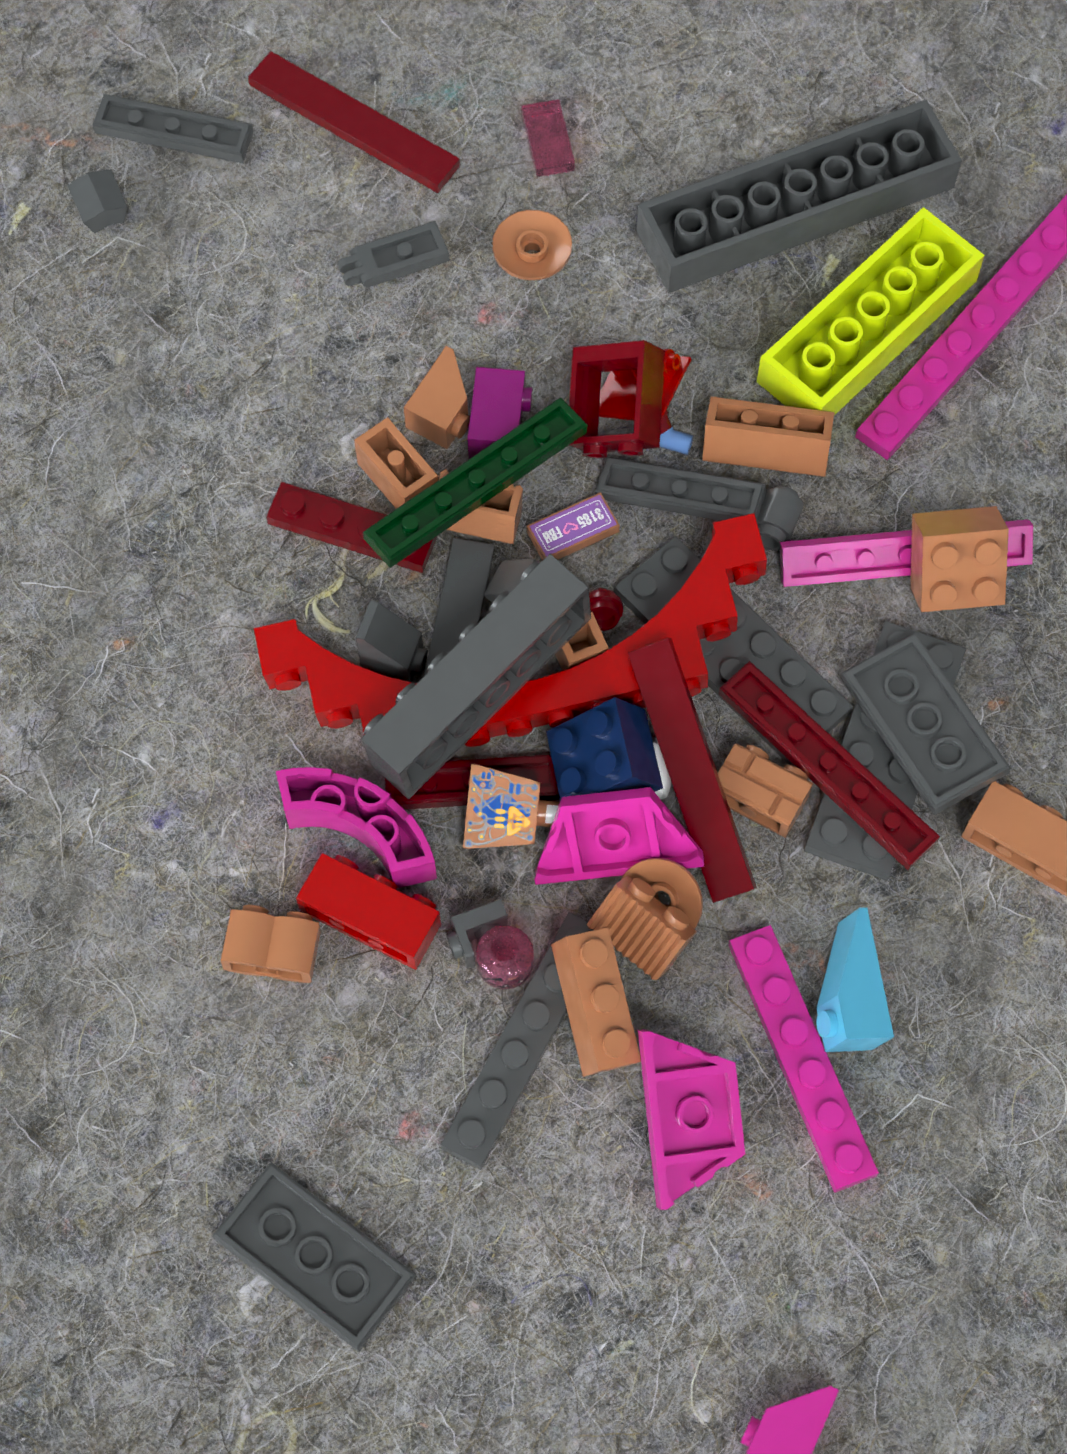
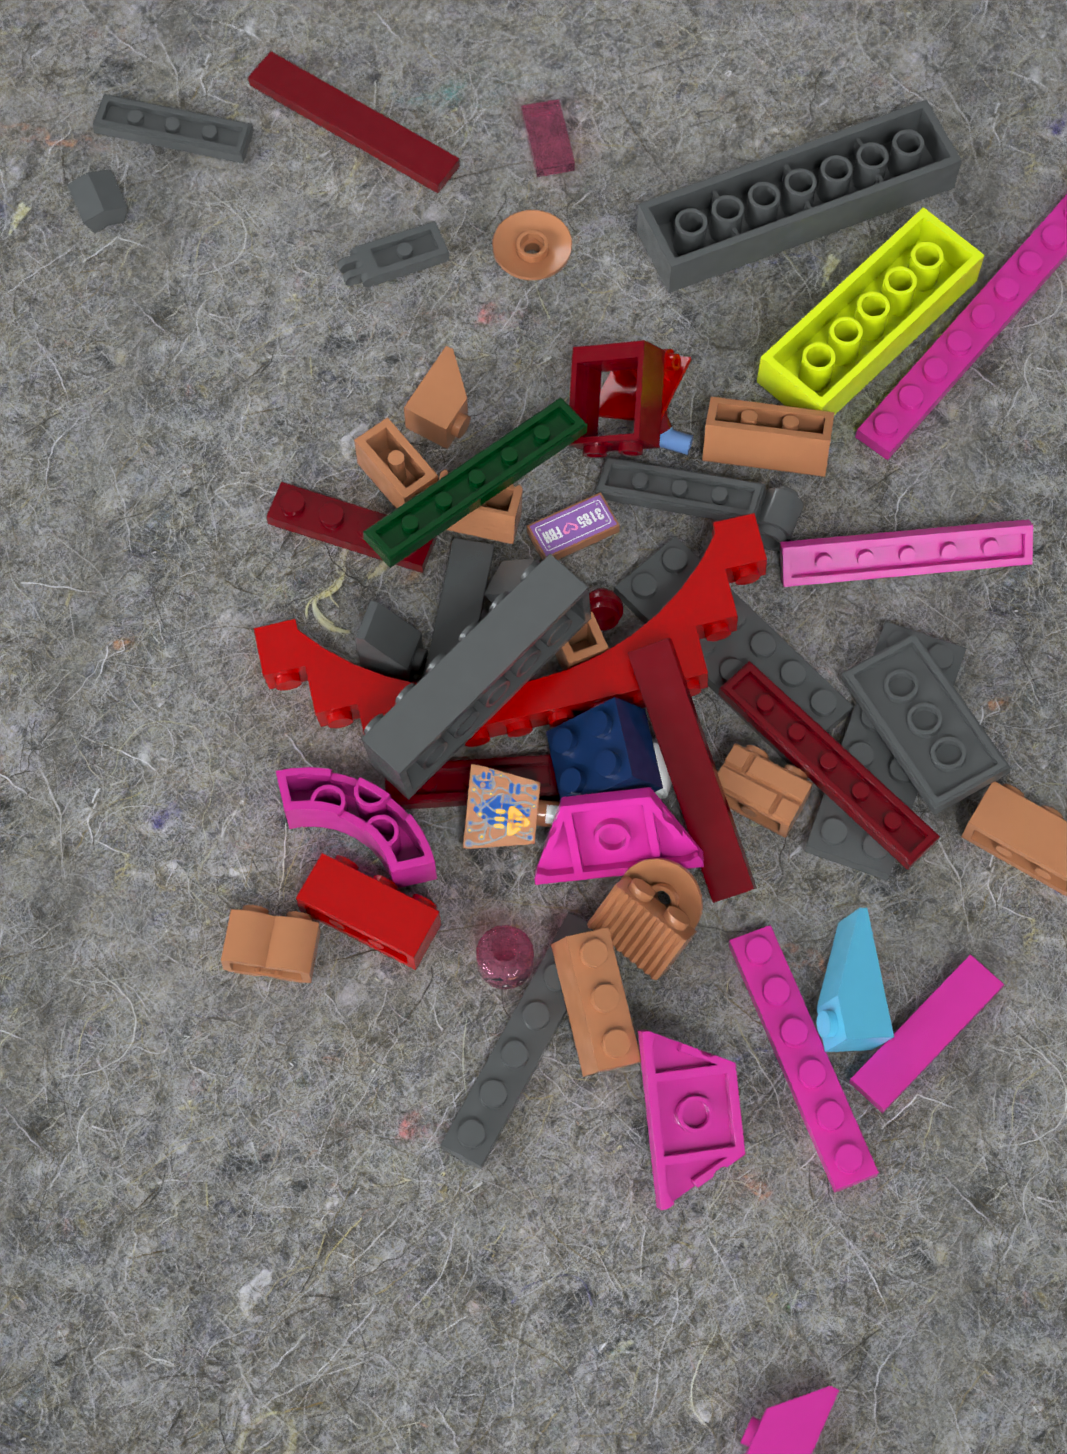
dark grey tile [212,1162,417,1353] -> none
dark grey bracket [446,899,508,969] -> none
magenta brick [468,367,533,459] -> none
nougat brick [910,506,1009,612] -> none
none -> dark pink tile [849,954,1005,1114]

